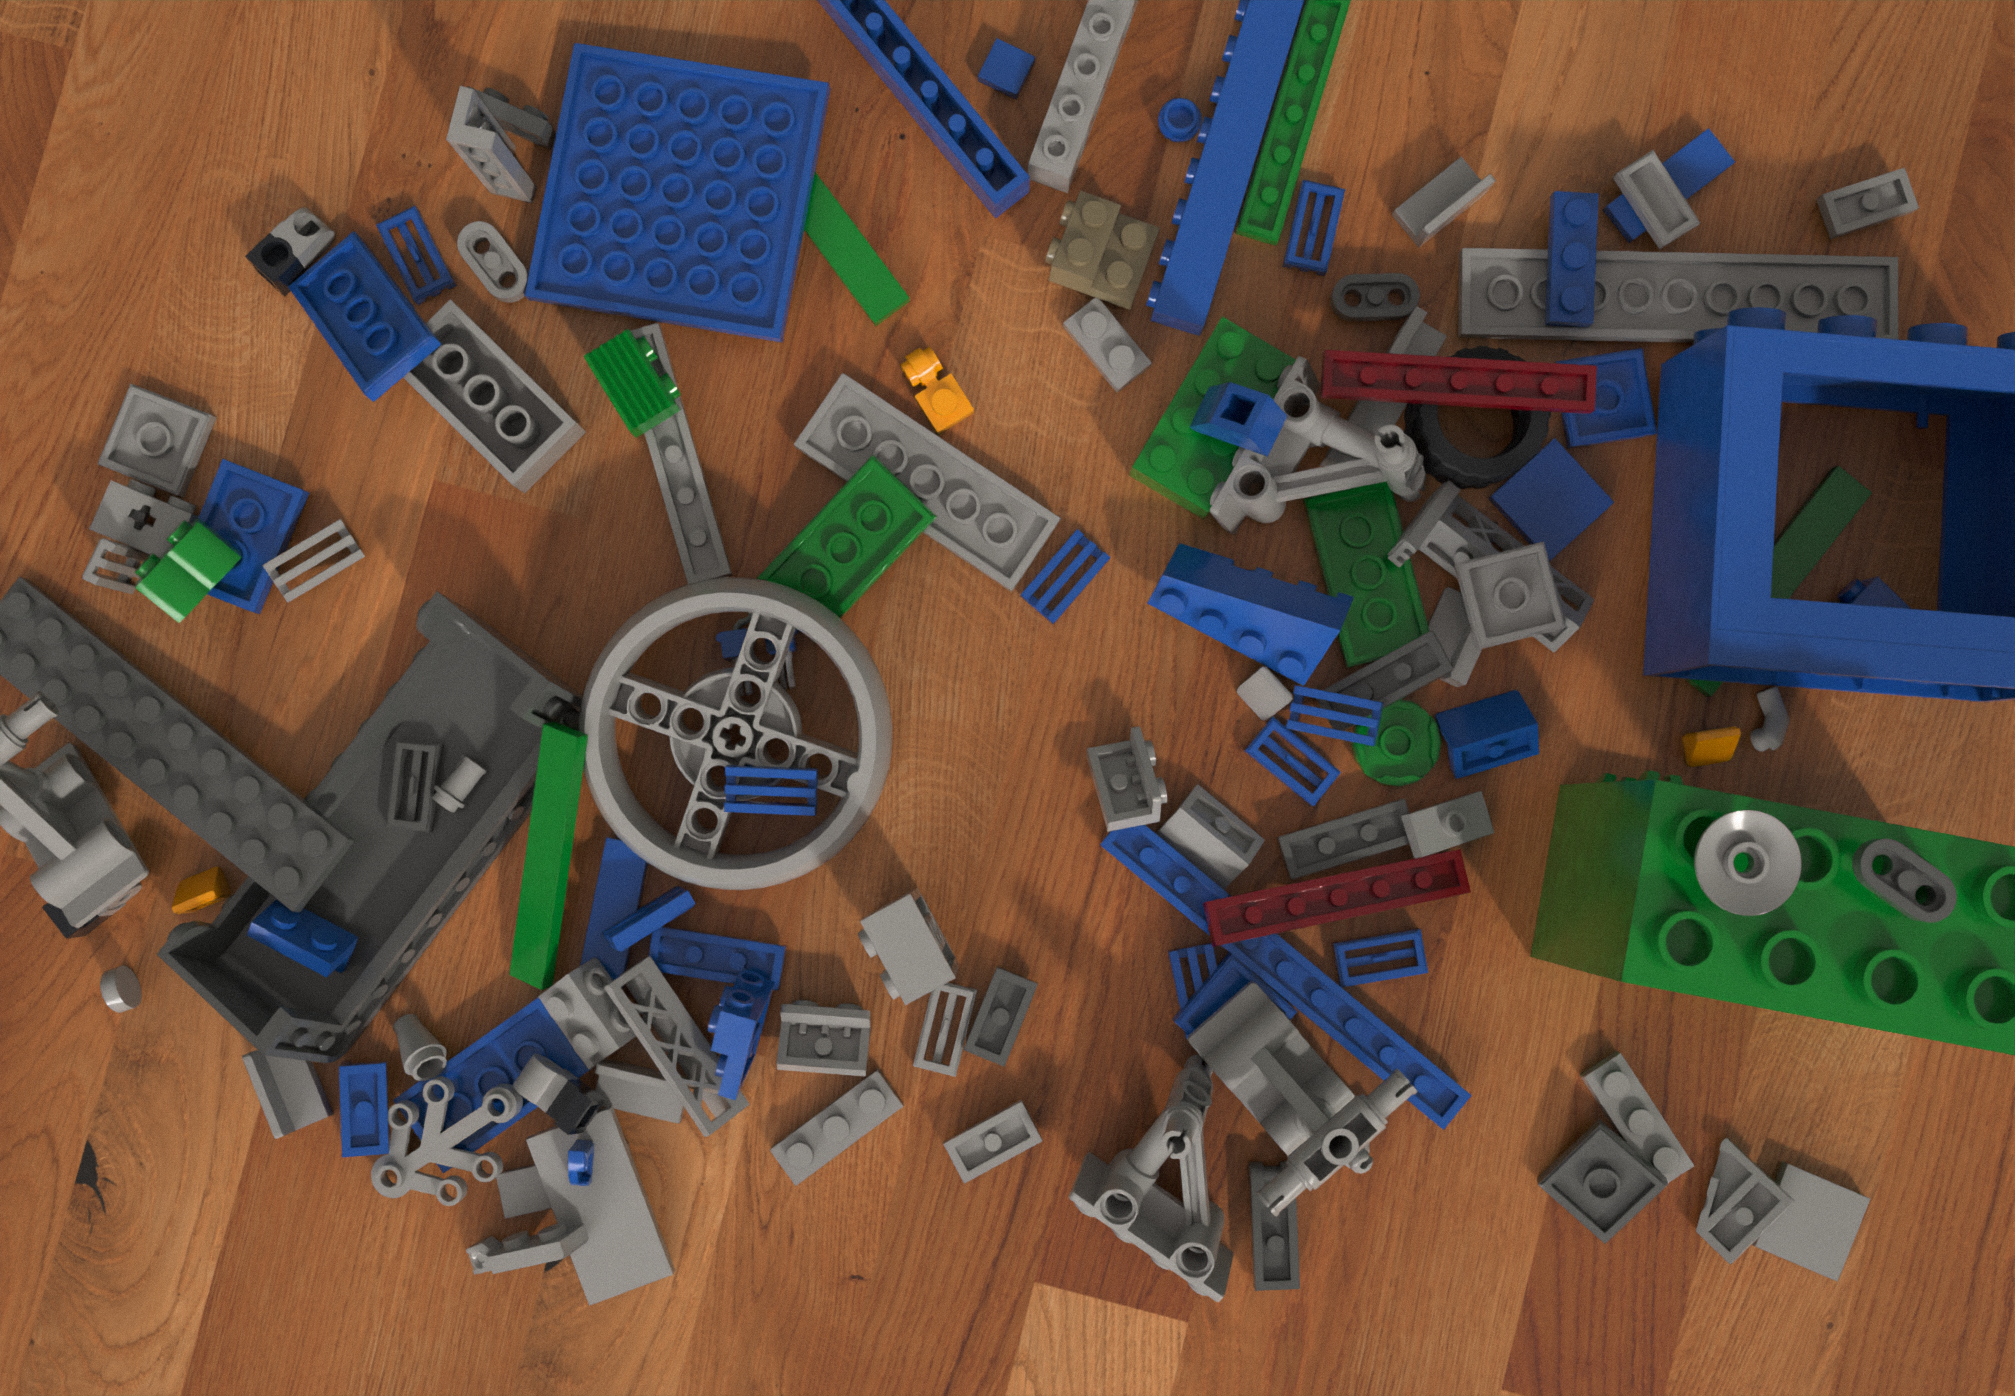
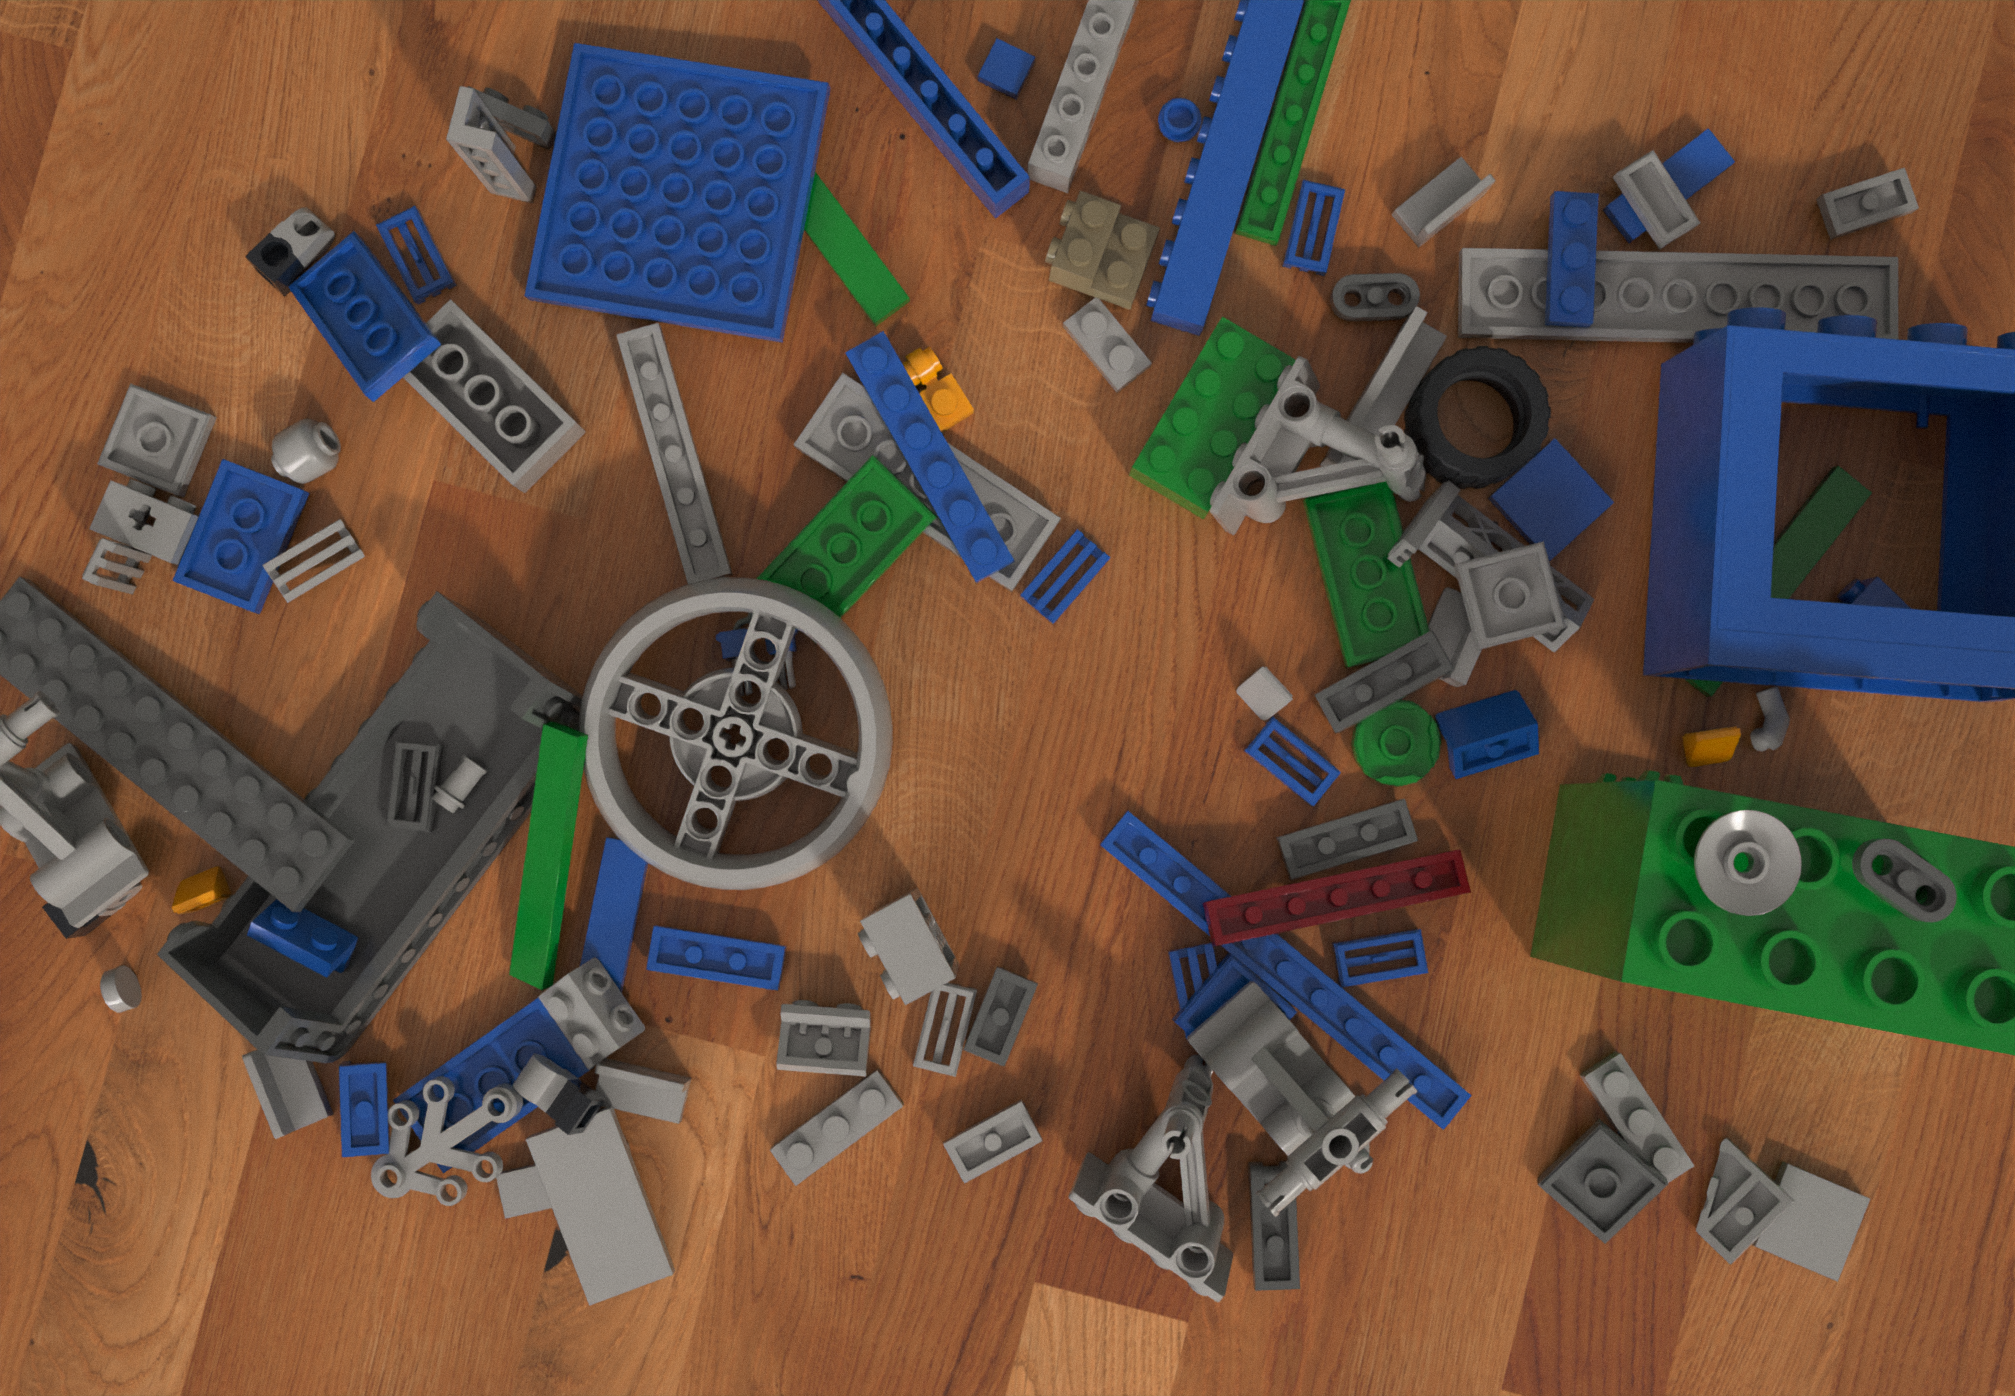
green brick [134,517,241,623] -> none
light grey cone [393,1014,447,1081] -> none
light grey plate [457,221,529,303] -> none
light grey hinge [466,1223,589,1275] -> none
blue tile [568,1139,595,1186] -> none
green brick [584,329,681,438] -> none
blue tile [601,886,696,952] -> none
light grey fence [604,956,750,1137] -> none
blue plate [708,971,775,1100] -> none
blue tile [724,765,818,816] -> none
light grey bracket [1086,726,1167,832] -> none
blue wedge [1147,543,1354,686] -> none
light grey panel [1156,784,1265,890] -> none
blue slope [1190,382,1287,457] -> none
blue tile [1286,685,1384,746] -> none
dark red plate [1320,350,1597,414] -> none
light grey plate [1401,791,1494,858] -> none
blue tile [1555,348,1657,449] -> none
none -> light grey head [271,418,341,484]
none -> blue plate [845,331,1015,584]

